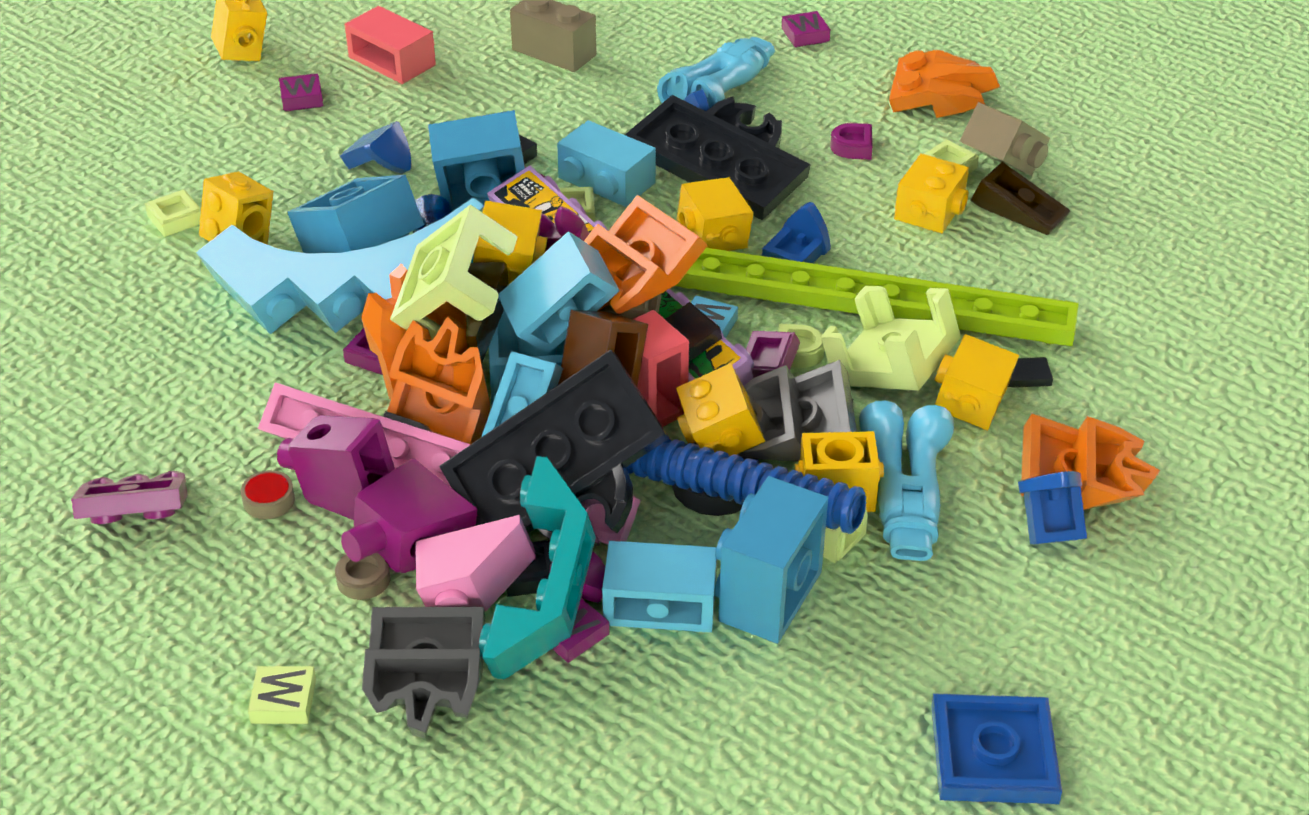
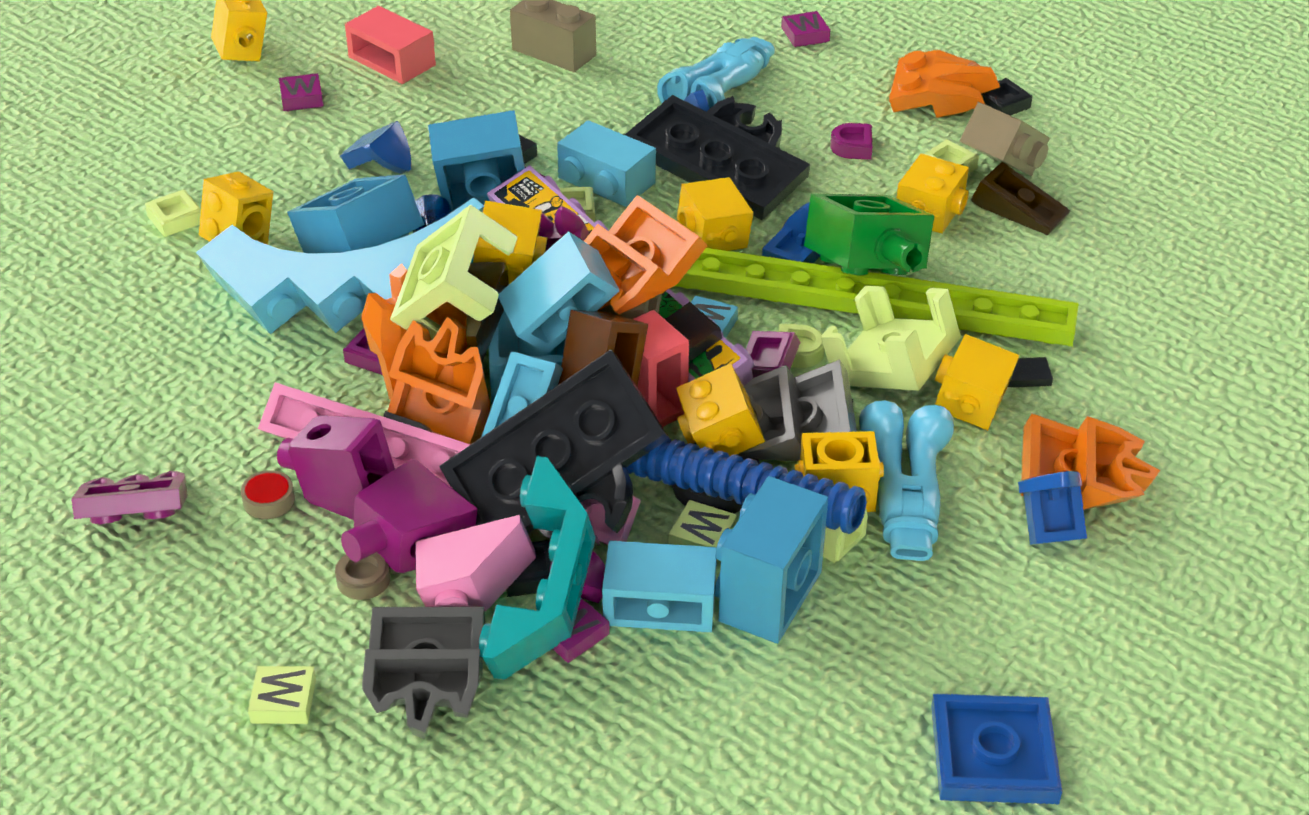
none -> yellowish green tile [669,500,737,561]
none -> green brick [804,194,934,275]
none -> black tile [981,78,1033,116]

